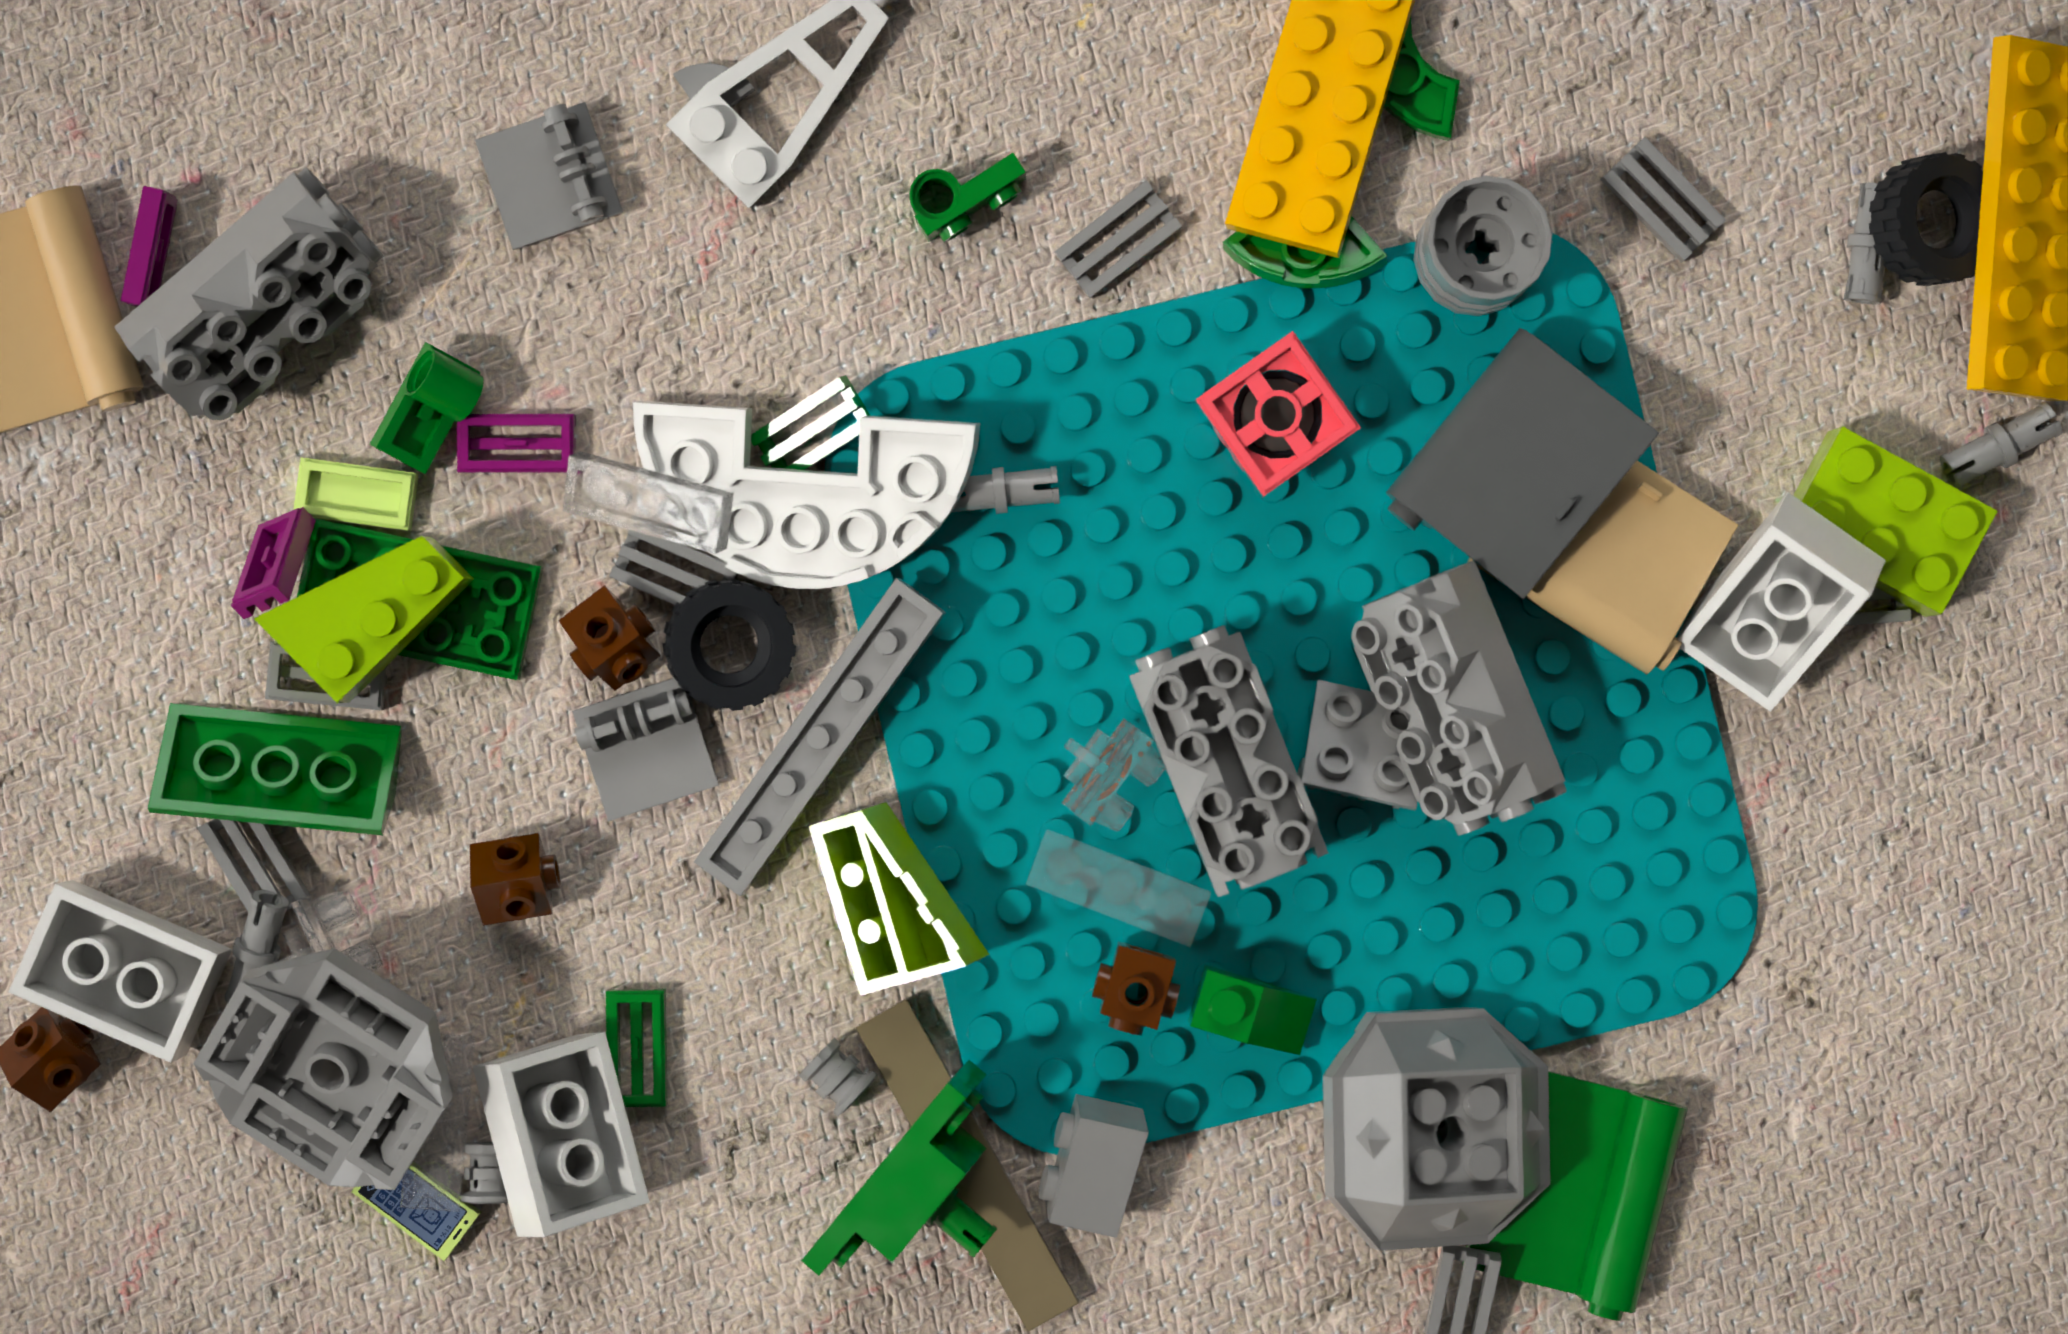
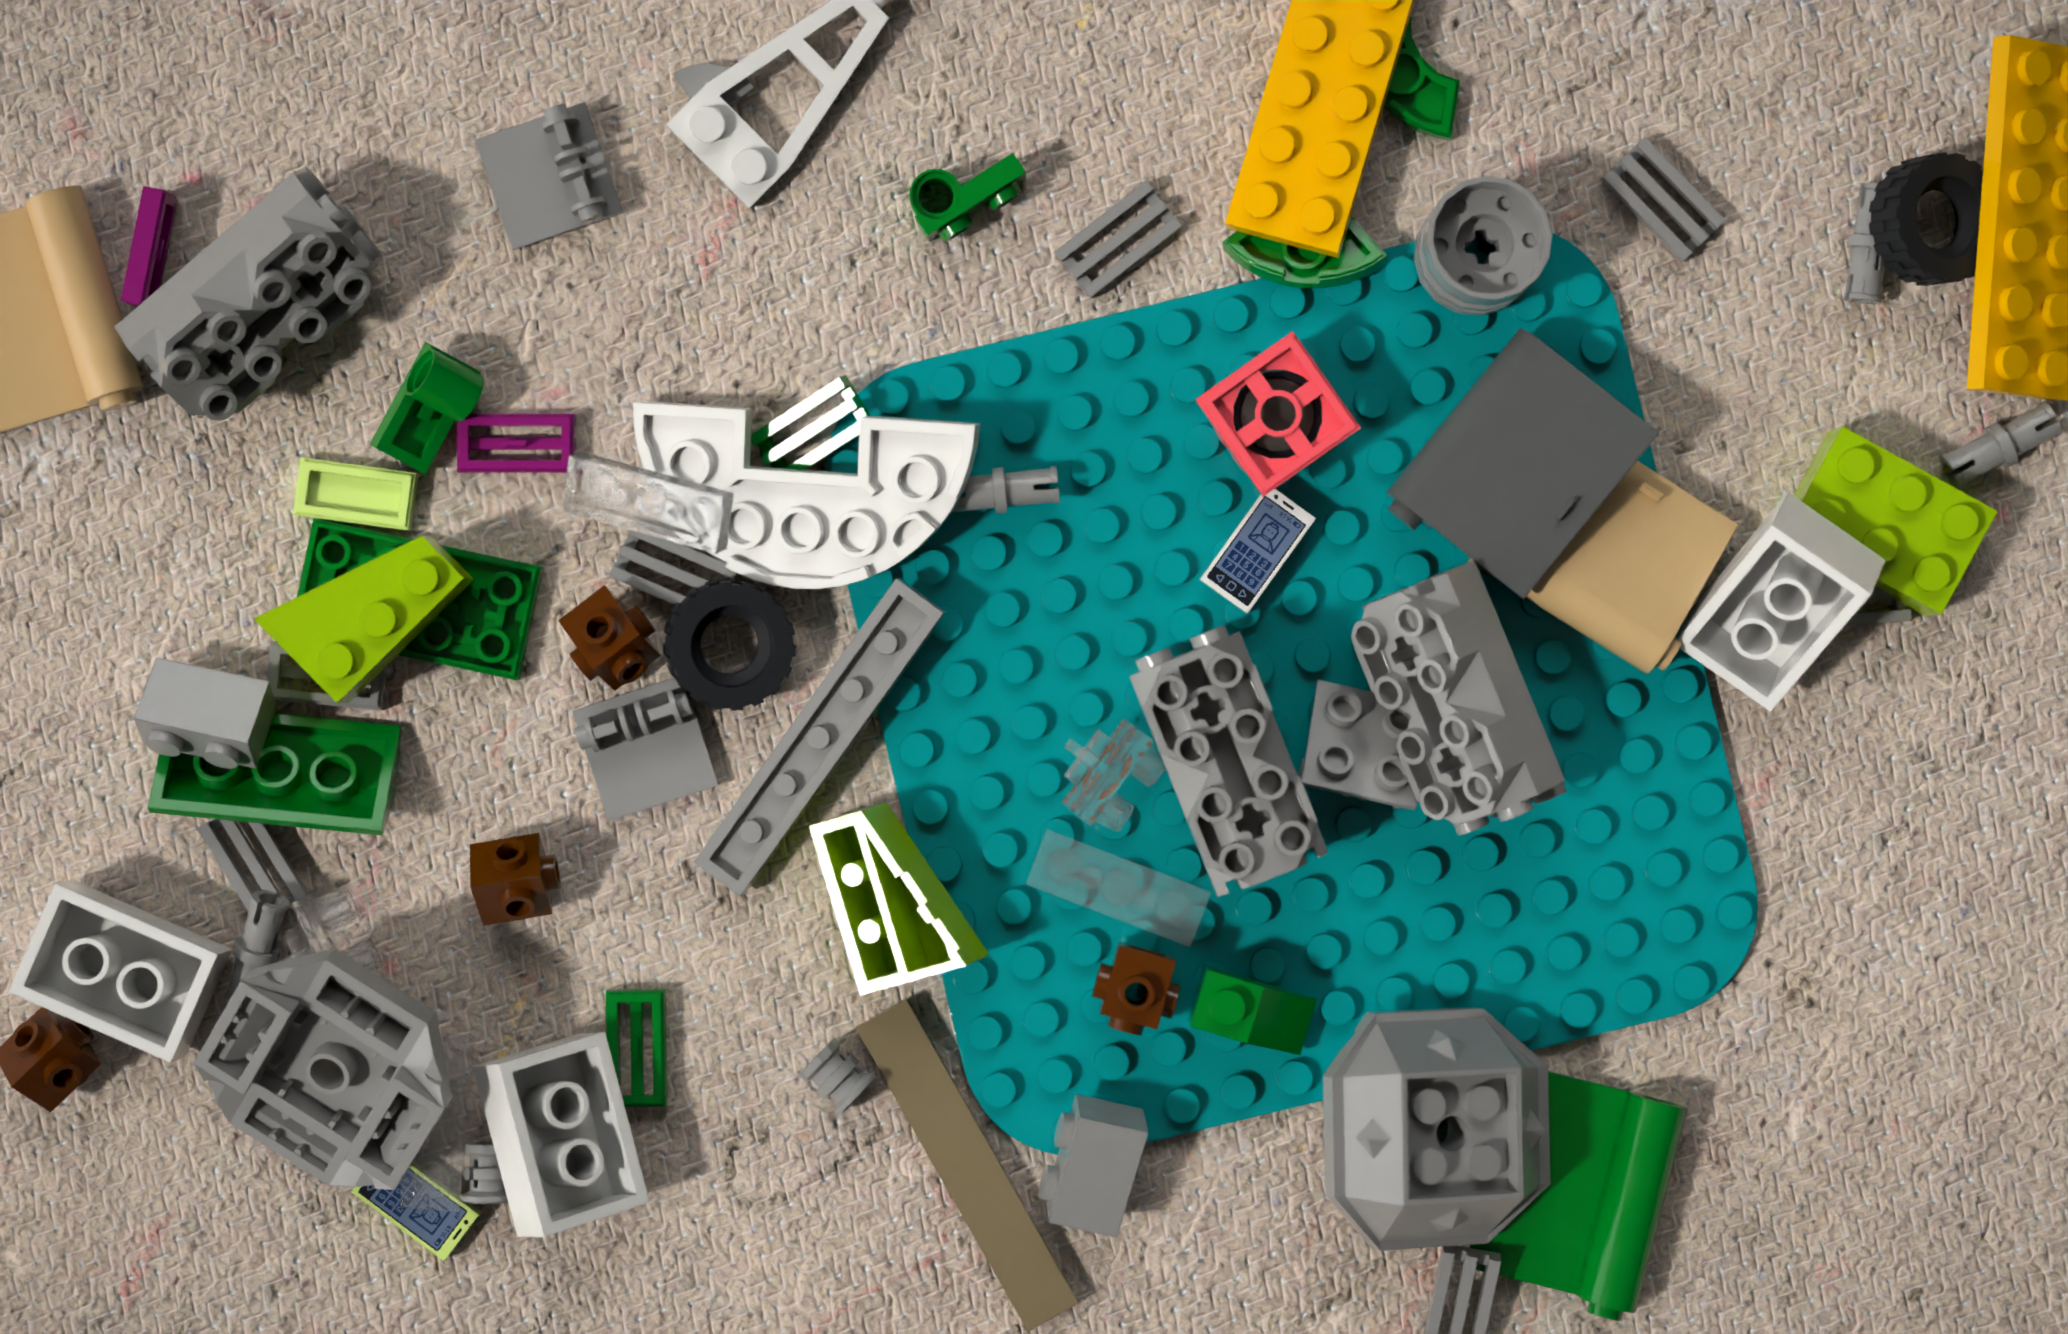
magenta tile [231,507,316,619] -> none
green brick [801,1060,998,1276] -> none
none -> light grey brick [134,658,277,769]
none -> tile [1199,489,1316,614]

